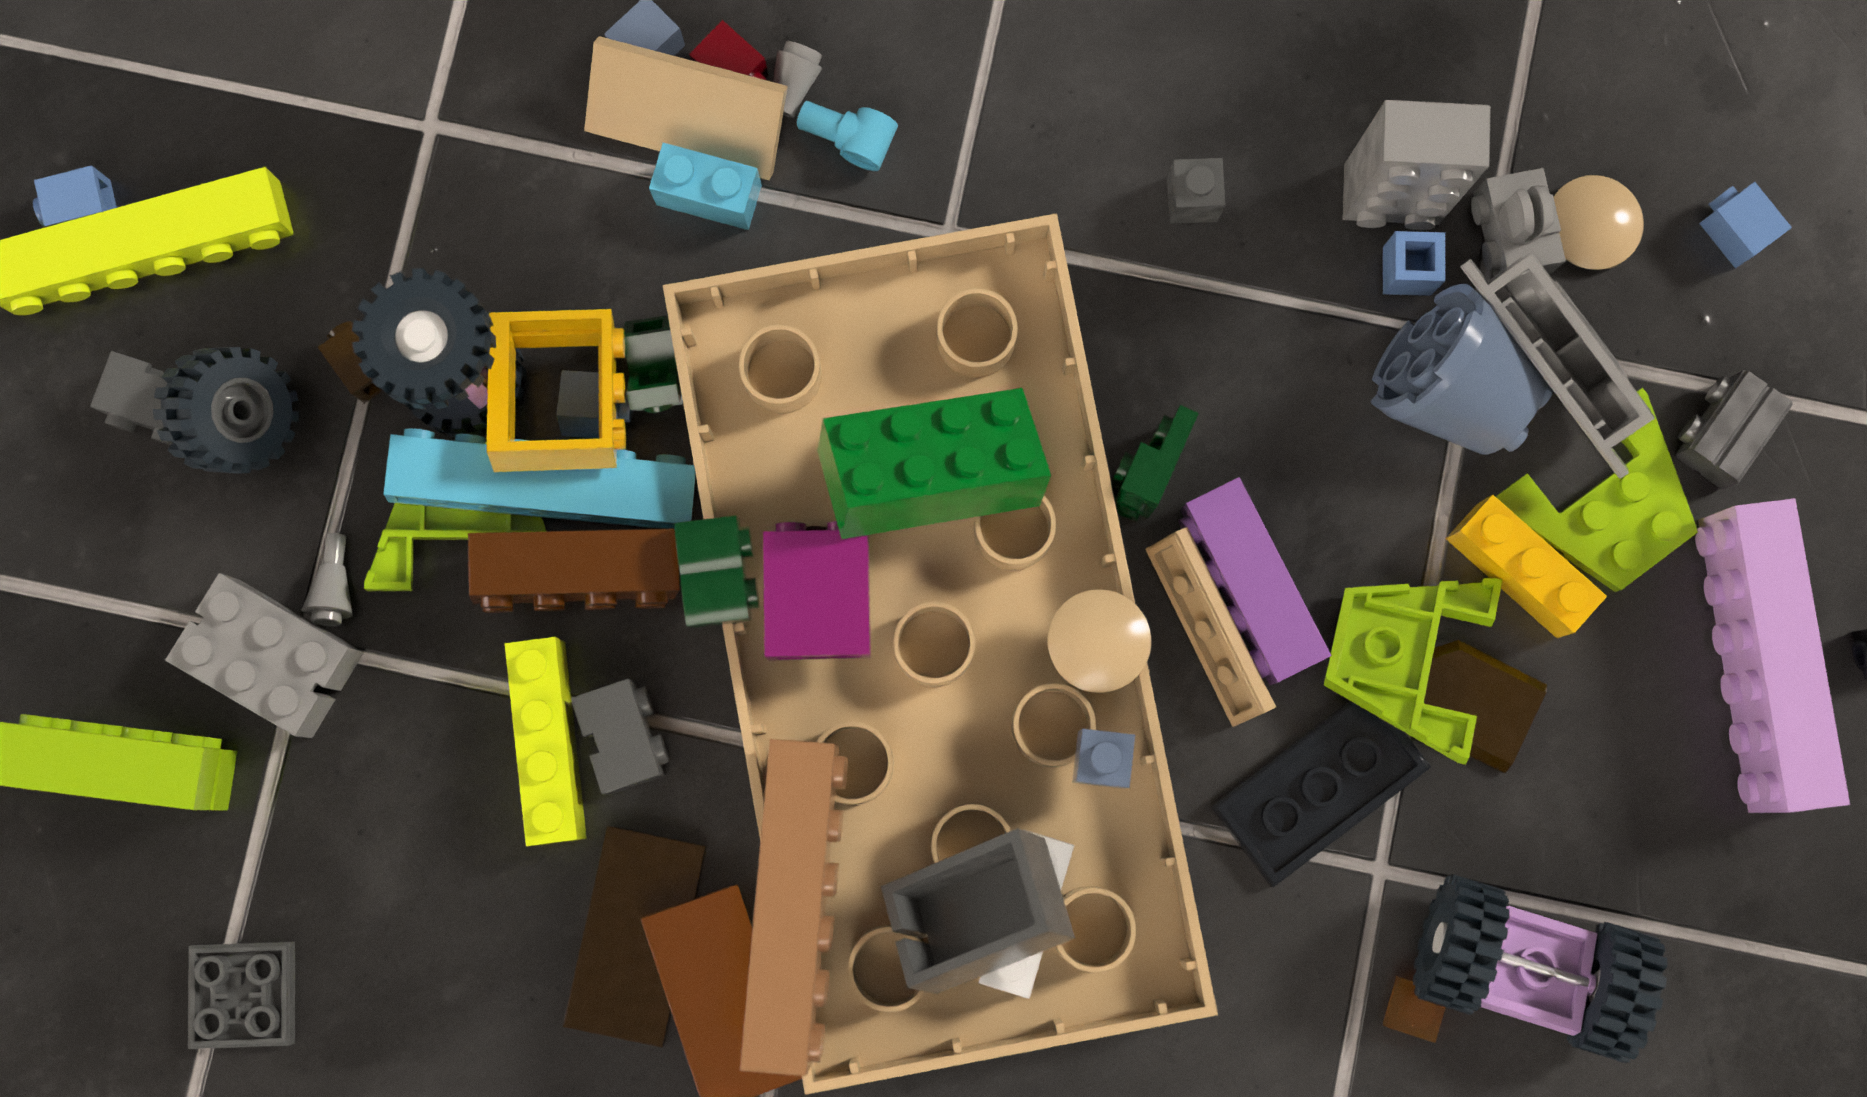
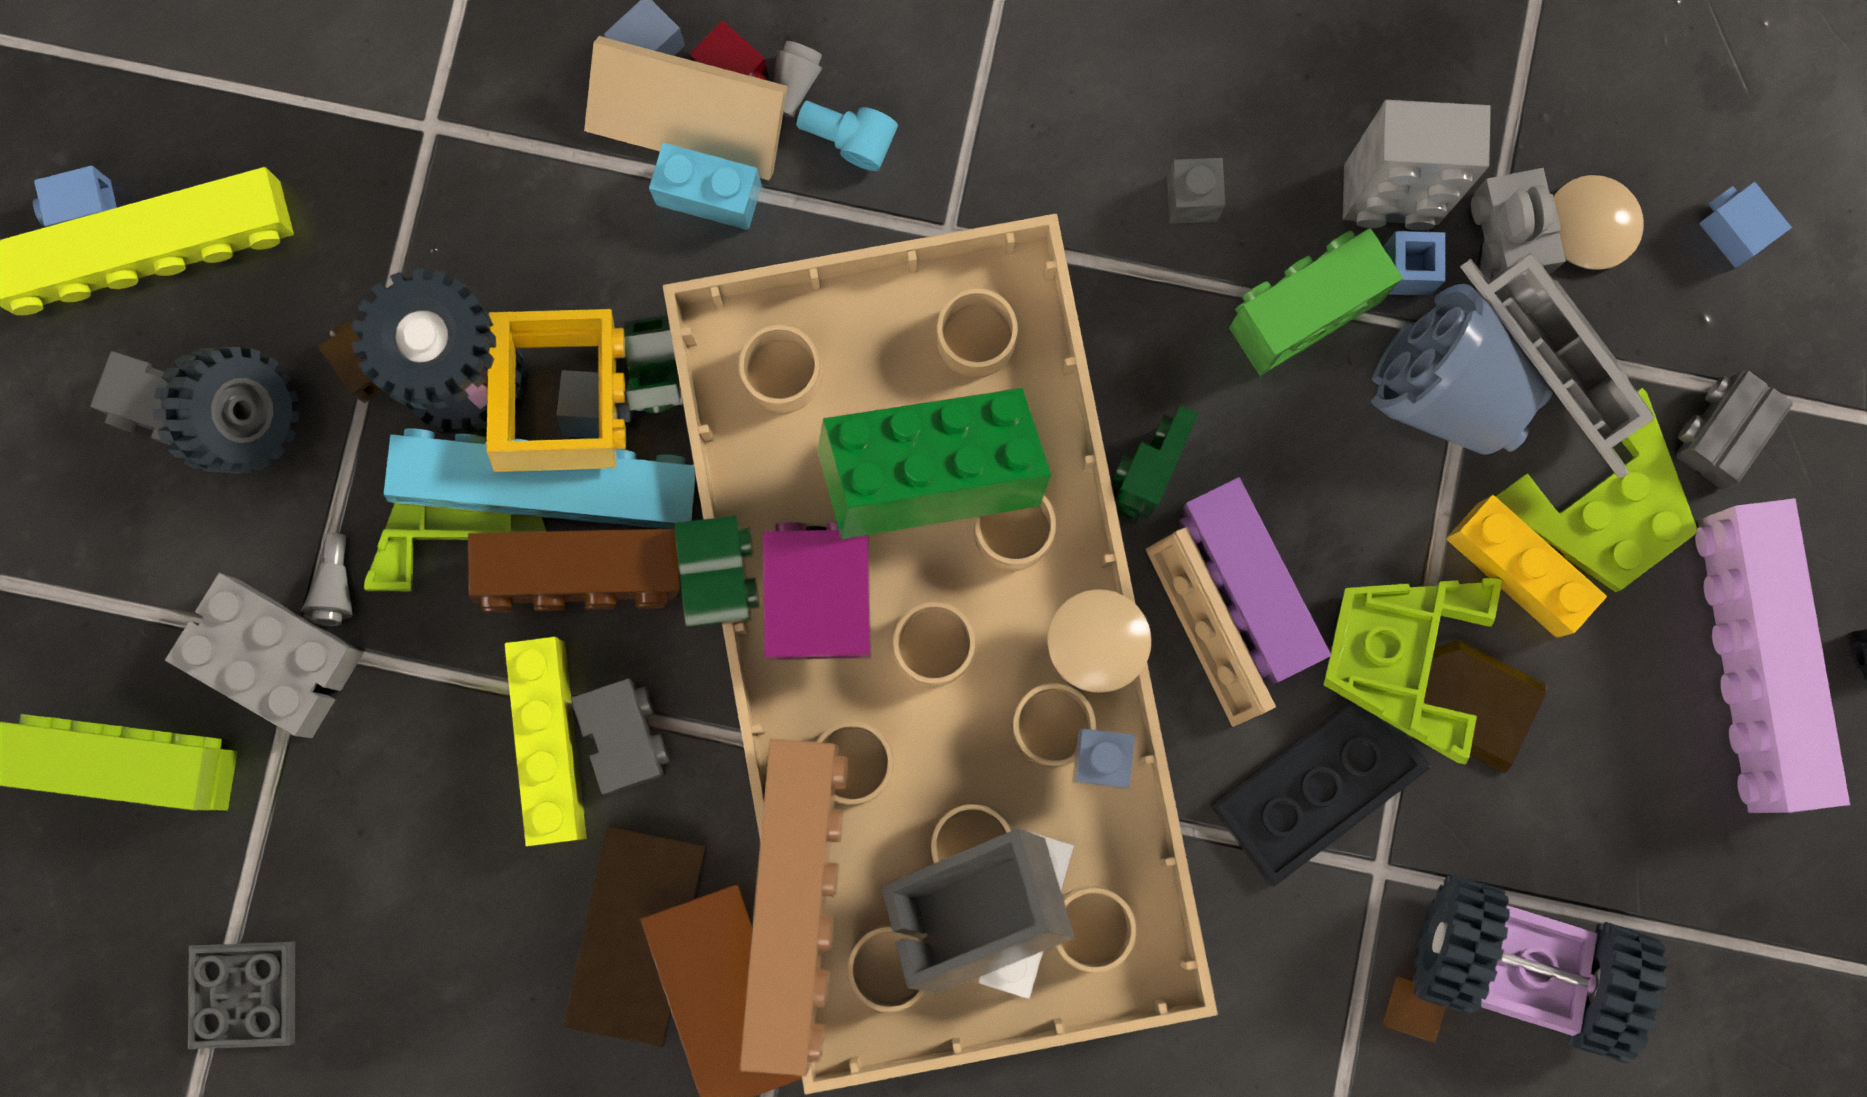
none -> bright green brick [1229,228,1403,376]

